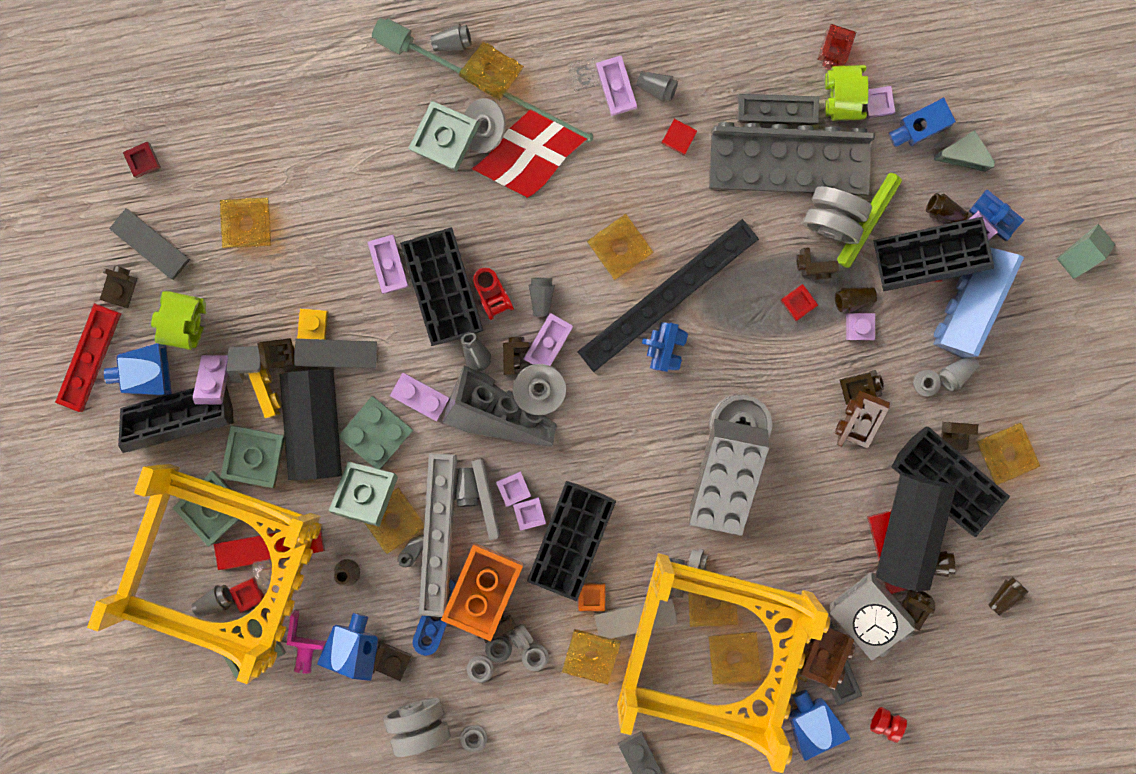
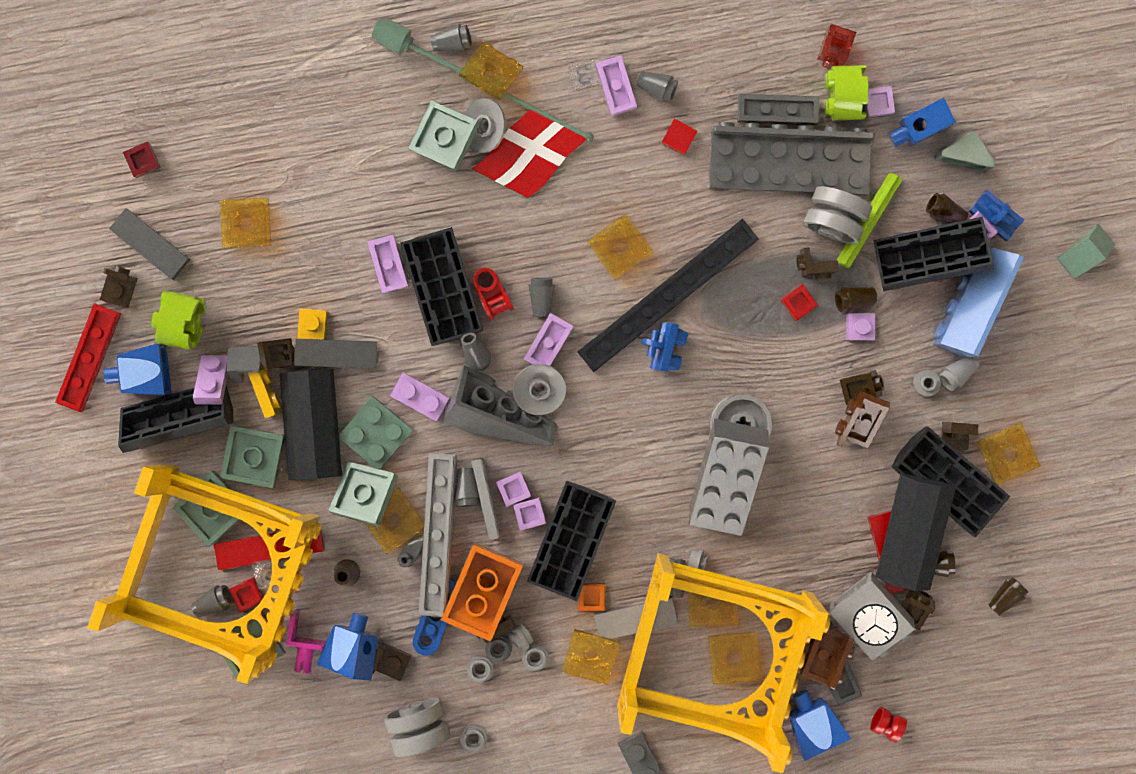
dark brown bracket [503,337,530,375] -> none

